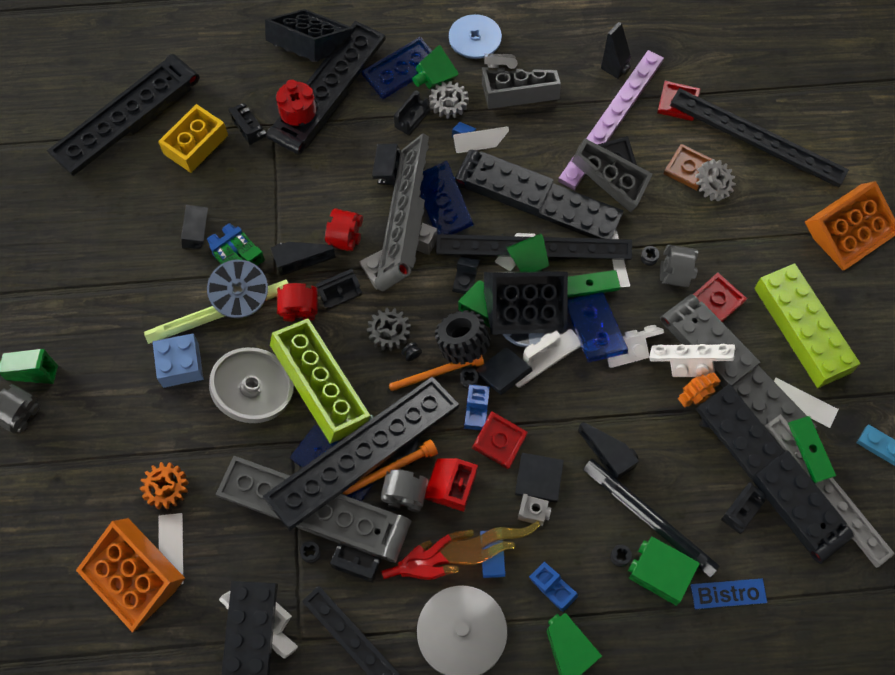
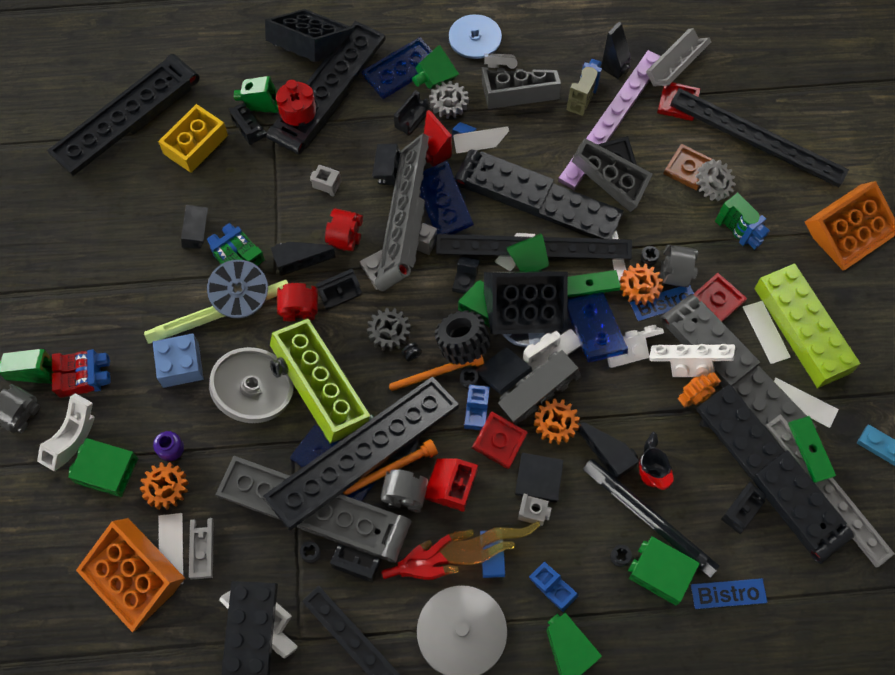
none -> white arch [37,394,95,471]
none -> hips [52,349,111,398]
none -> green brick [68,438,138,497]
none -> dark purple head [153,431,184,462]
none -> light grey hinge [189,518,214,579]
none -> green torso [234,76,278,113]
none -> black bush [270,357,288,378]
none -> light grey brick [310,165,341,197]
none -> red slope [424,110,452,168]
none -> dark grey wedge [498,350,582,425]
none -> orange gear [534,399,580,445]
none -> olive hips [566,59,602,116]
none -> orange gear [620,263,663,305]
none -> blue sticker [630,285,694,321]
none -> black hair [639,431,674,490]
none -> light grey fence [646,28,711,86]
none -> hips [715,192,770,250]
none -> white sticker [743,301,791,364]

